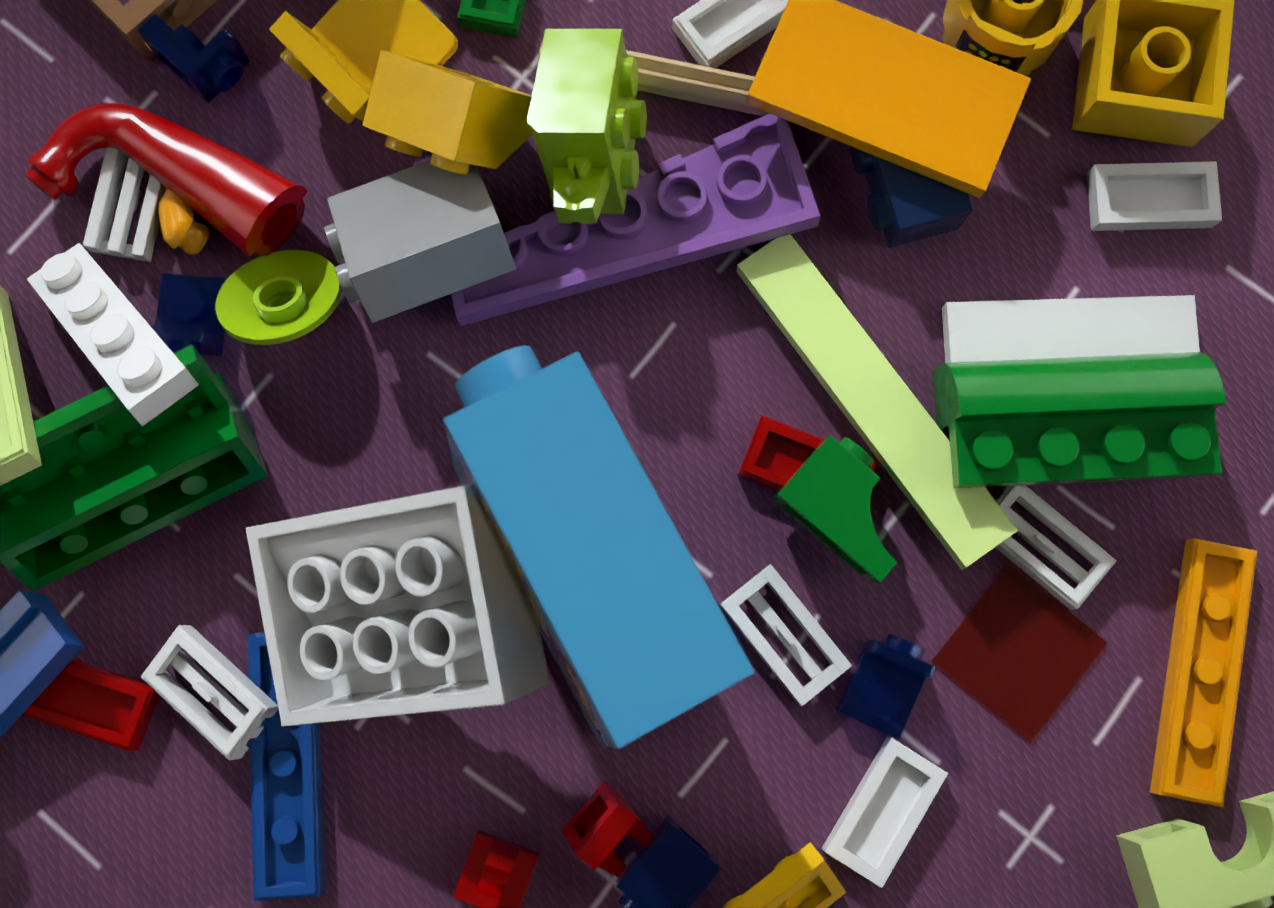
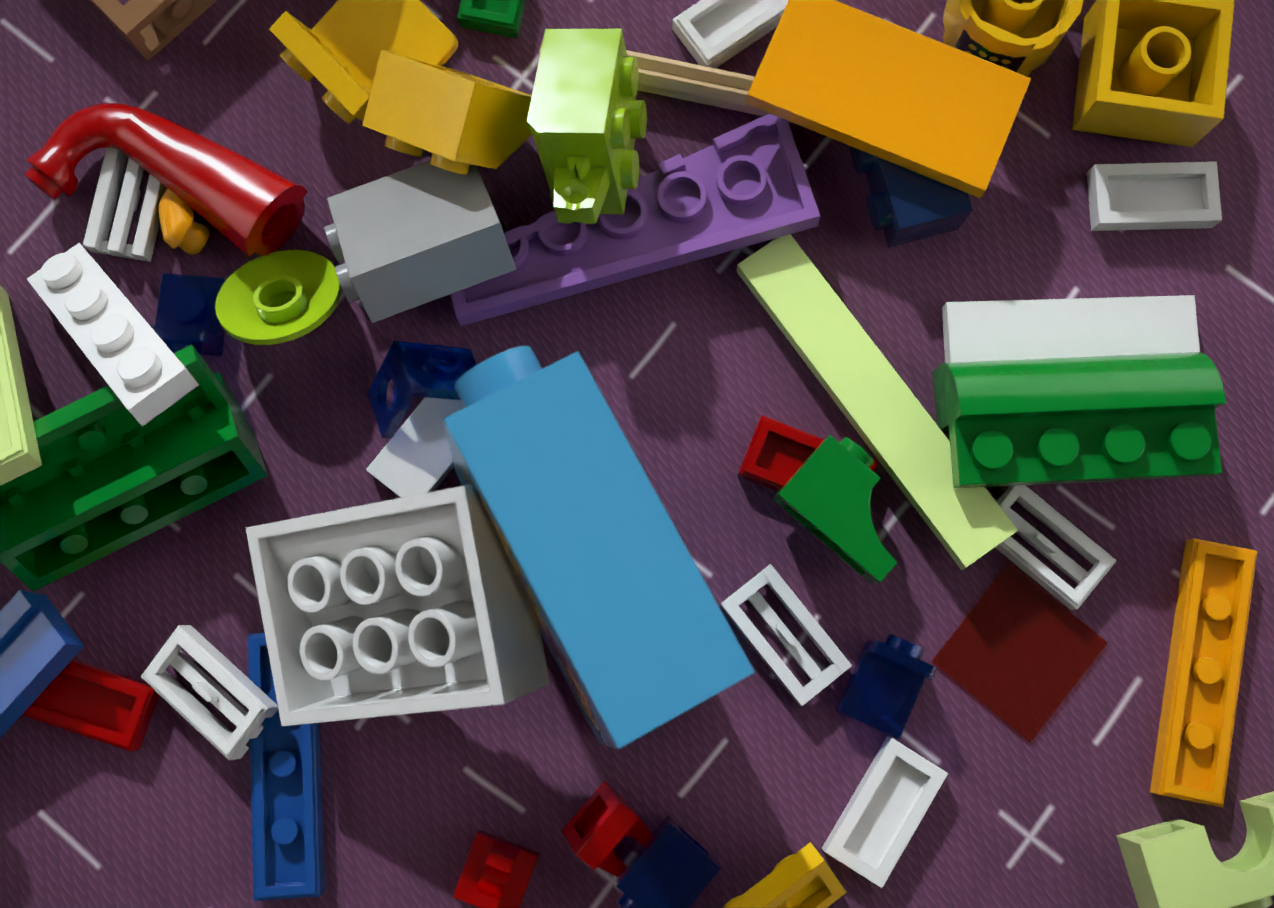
clear blue bracket [137,13,249,104] -> none
none -> white tile [366,372,465,498]
none -> clear blue bracket [368,340,477,438]

